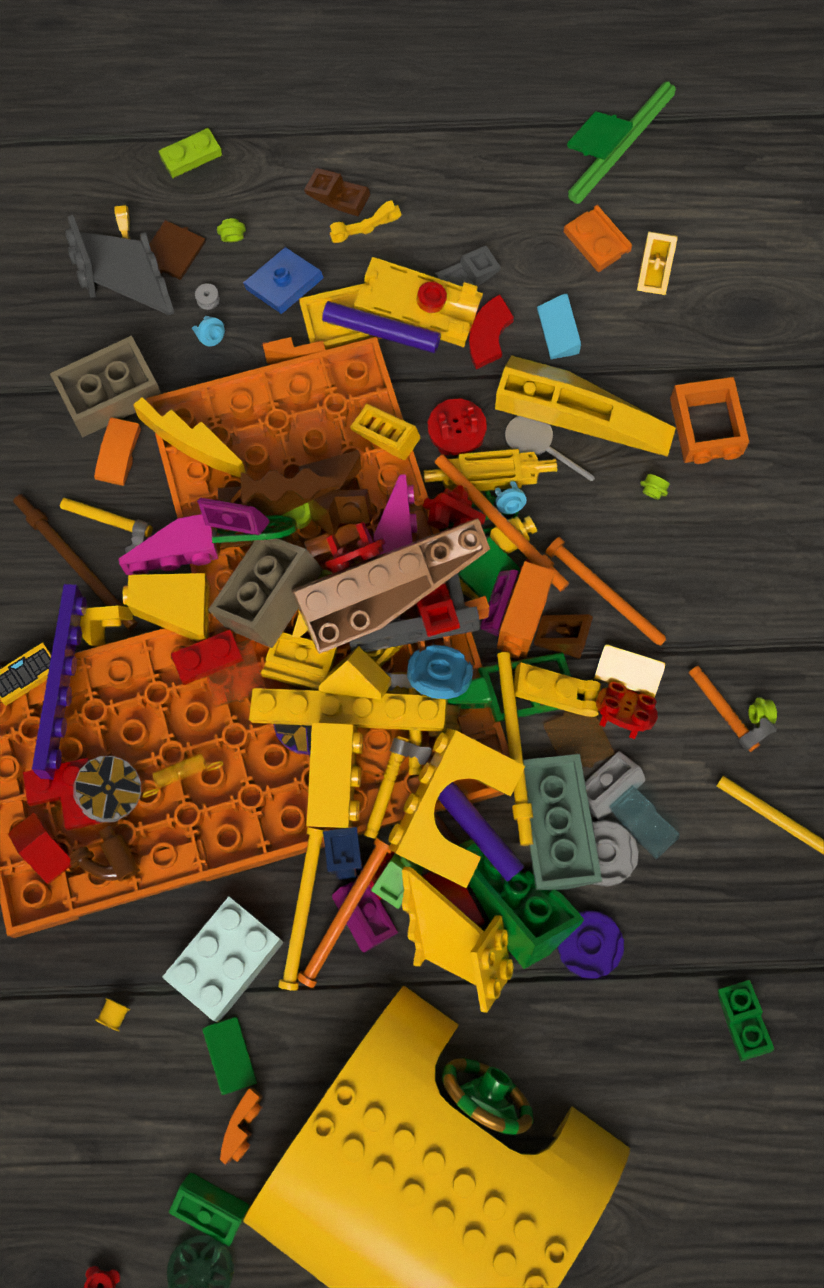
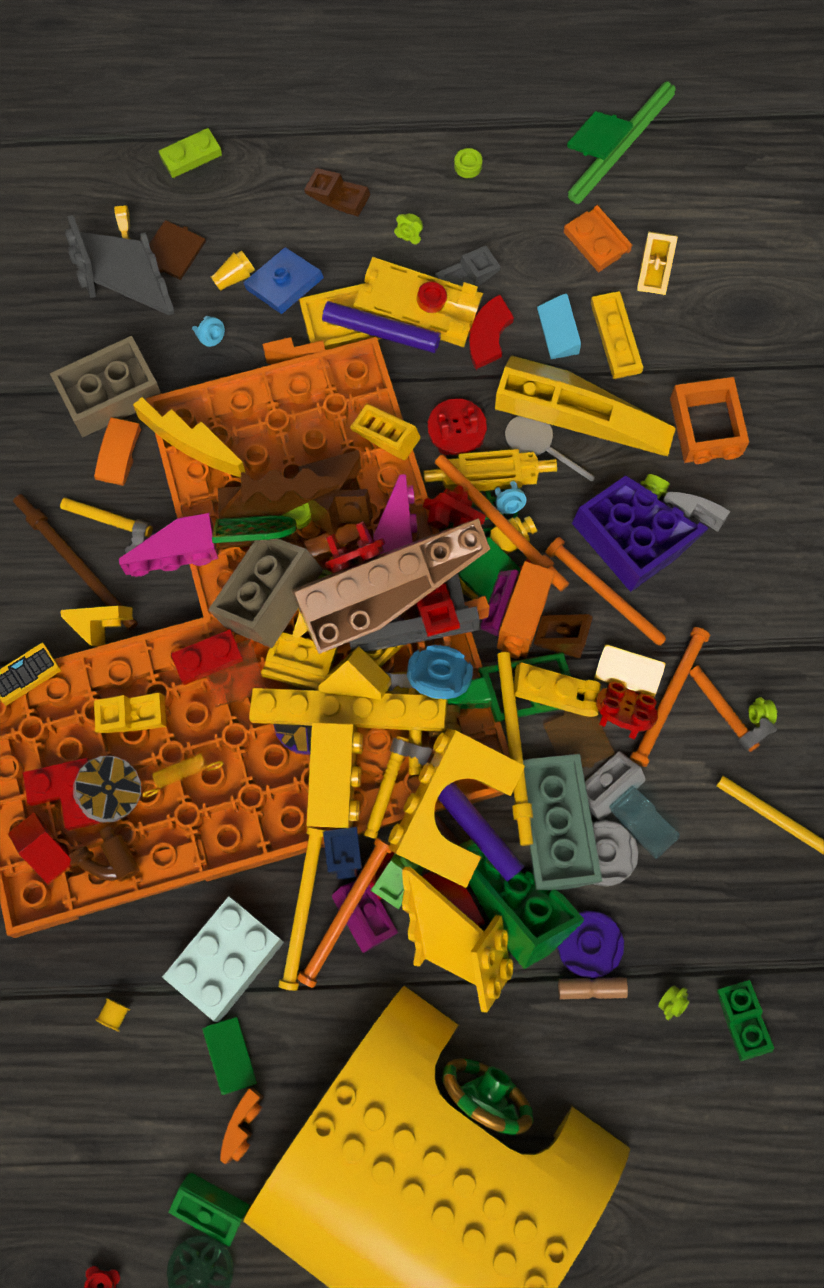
dark purple plate [32,584,87,779] -> none
yellow slope [123,573,210,642] -> none
light grey piece [195,283,220,310] -> none
magenta slope [197,497,269,535] -> none
lime plate [217,218,246,242] -> none
yellow piece [329,200,402,243] -> none
none -> yellow slope [94,693,166,733]
none -> yellow cone [210,251,255,291]
none -> lime plate [394,214,423,244]
none -> lime tile [454,148,482,178]
none -> medium nougat piece [558,978,628,999]
none -> dark purple wedge [572,476,708,592]
none -> yellow plate [591,291,643,379]
none -> orange bar [629,627,710,767]
none -> lime plate [658,985,689,1020]
none -> light grey slope [662,492,730,532]

